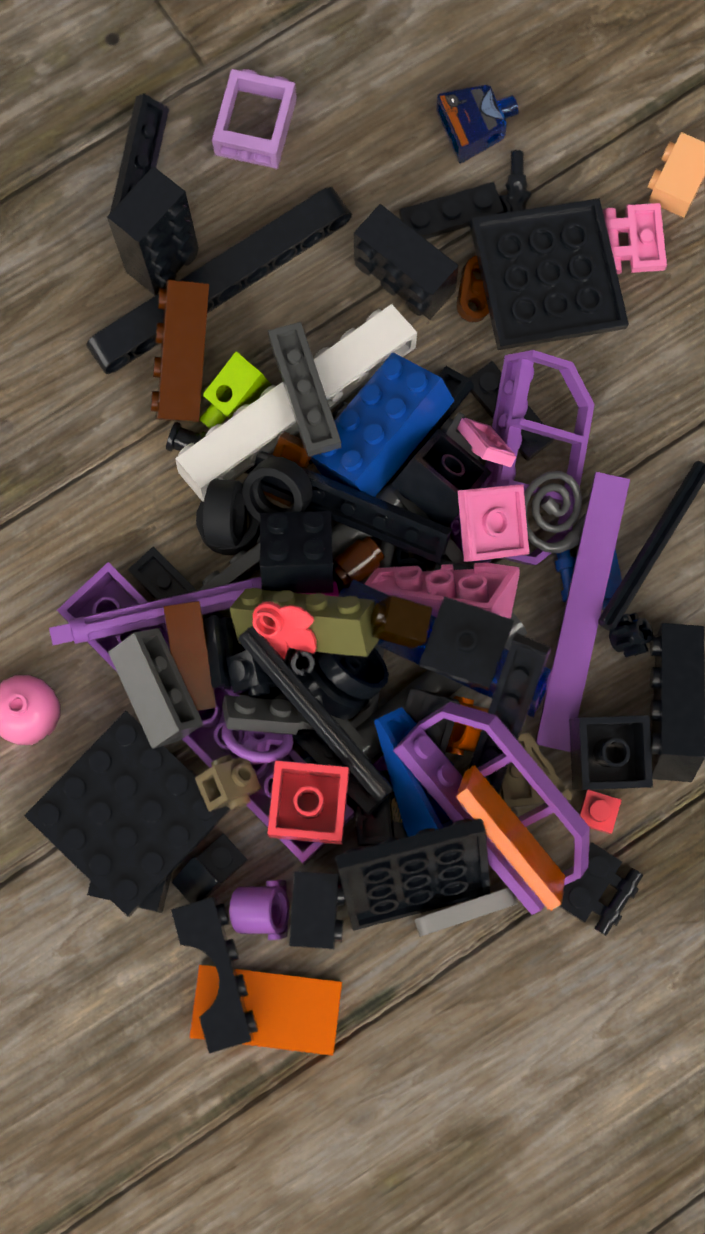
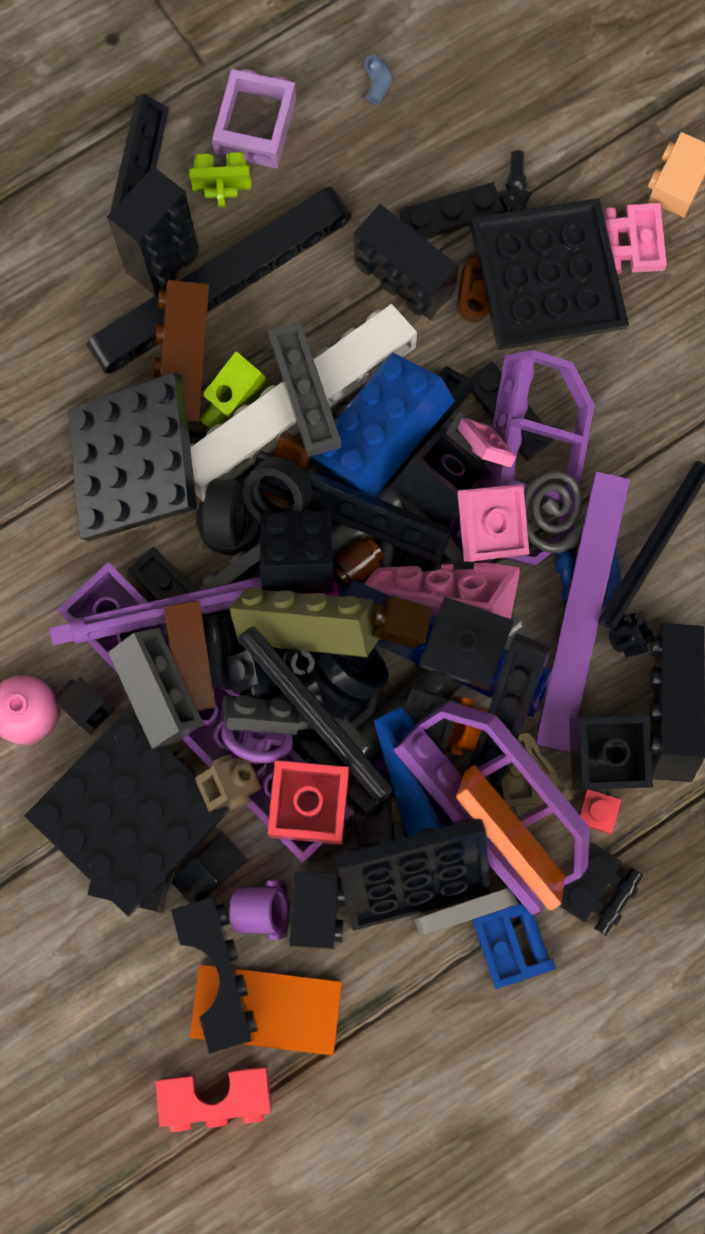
coral plate [253,602,317,660] -> none
clear blue torso [436,85,519,164] -> none
none -> black slope [56,676,115,735]
none -> black plate [68,372,197,541]
none -> coral arch [155,1066,272,1132]
none -> lime hips [189,152,252,208]
none -> sand blue arm [365,54,393,105]
none -> blue plate [472,903,556,989]

